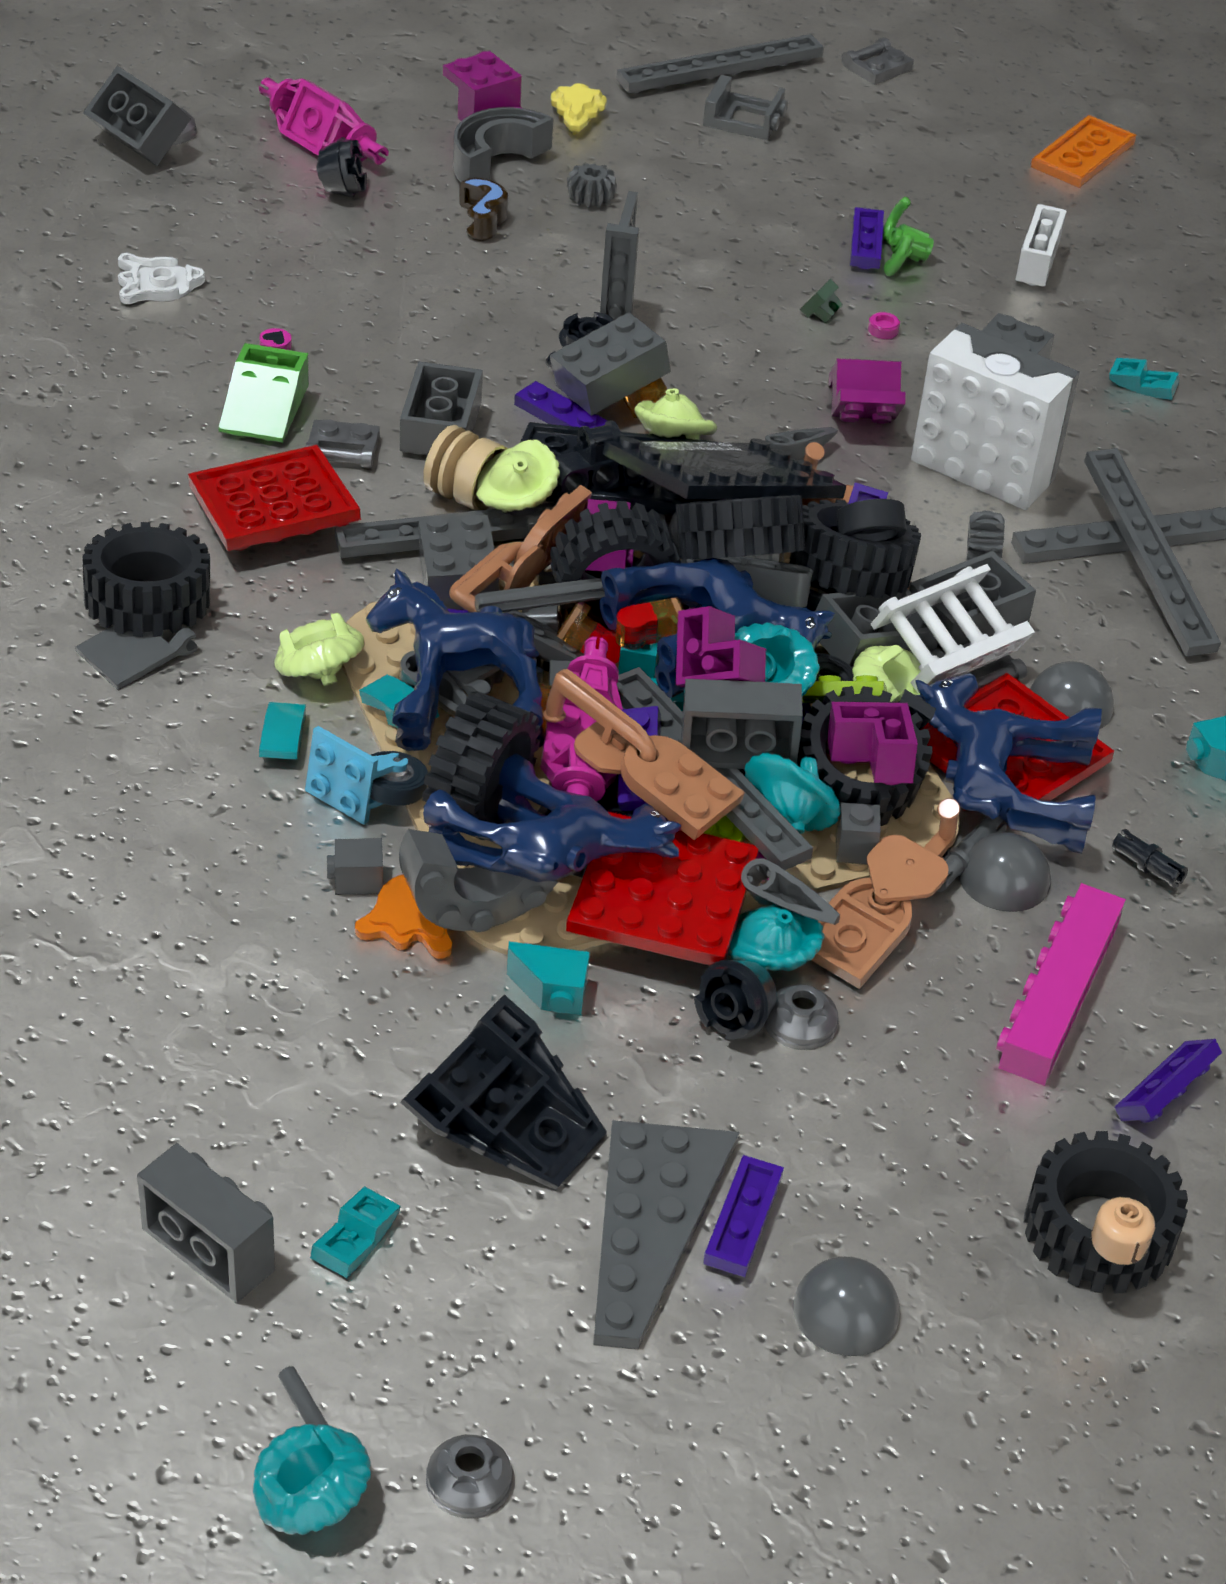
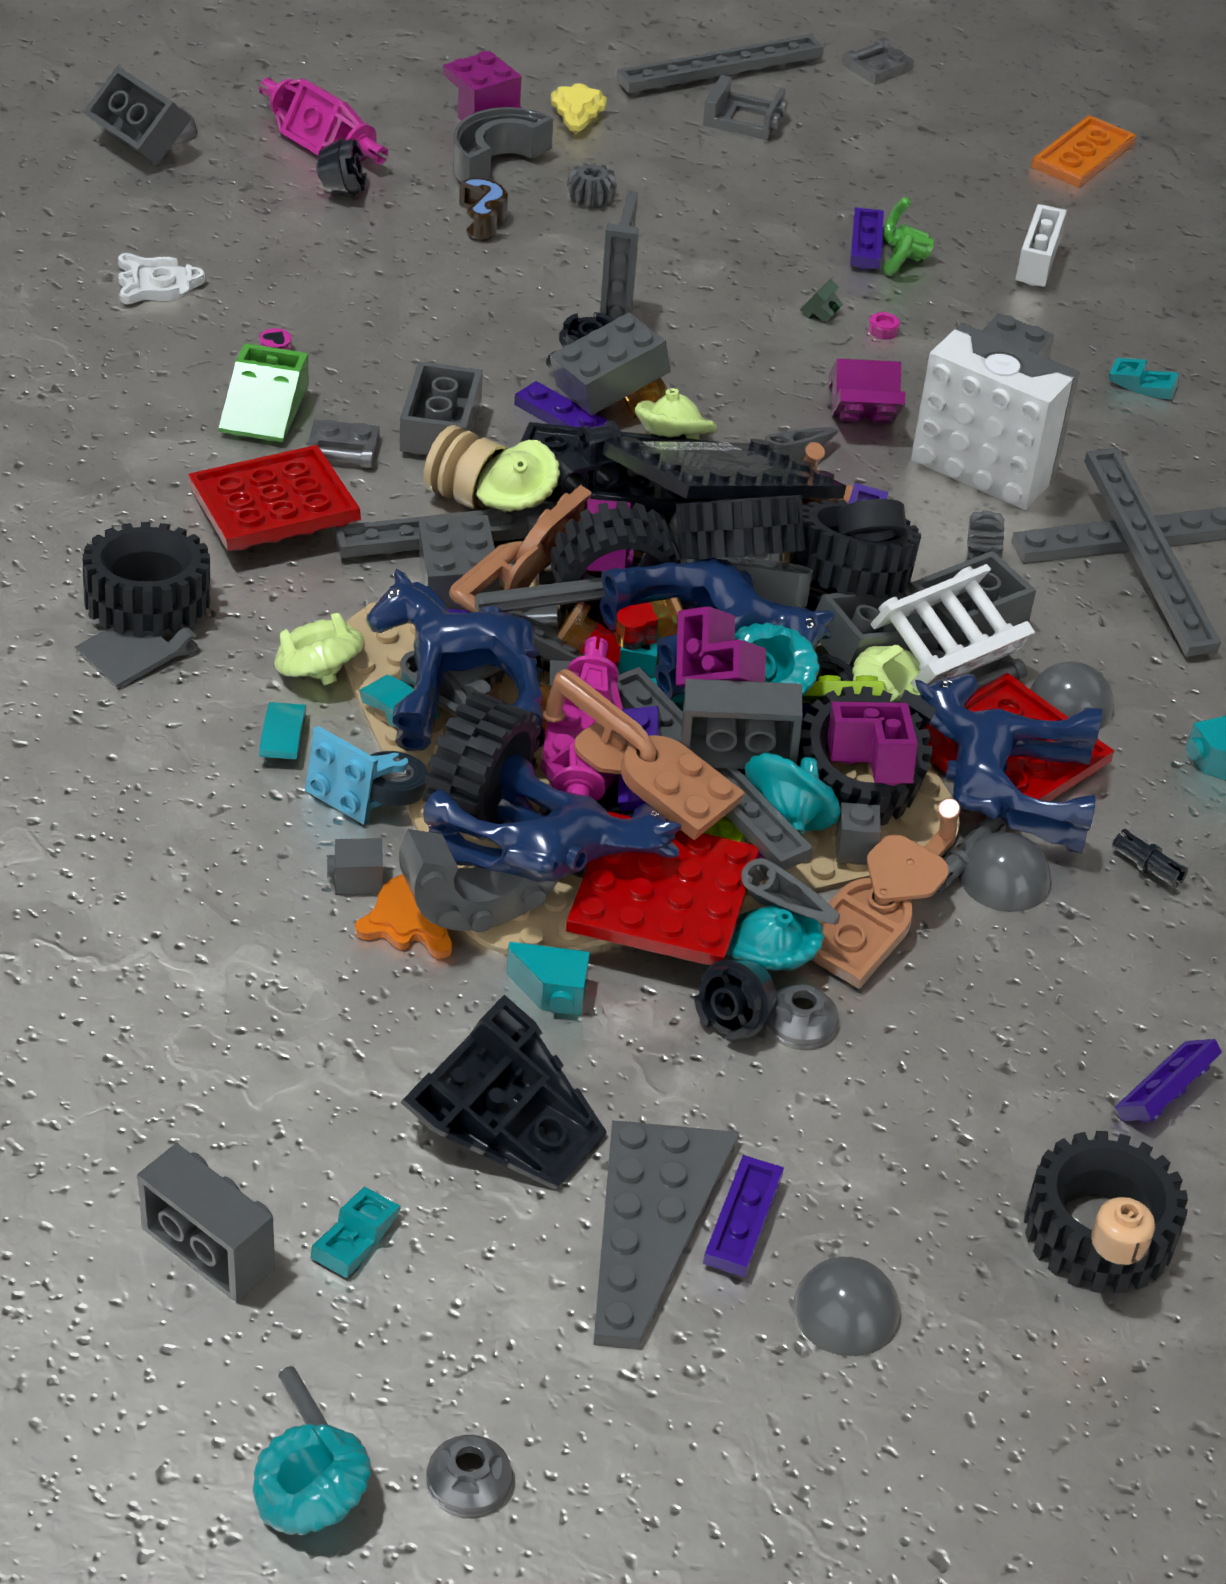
dark pink brick [996,883,1126,1086] -> none

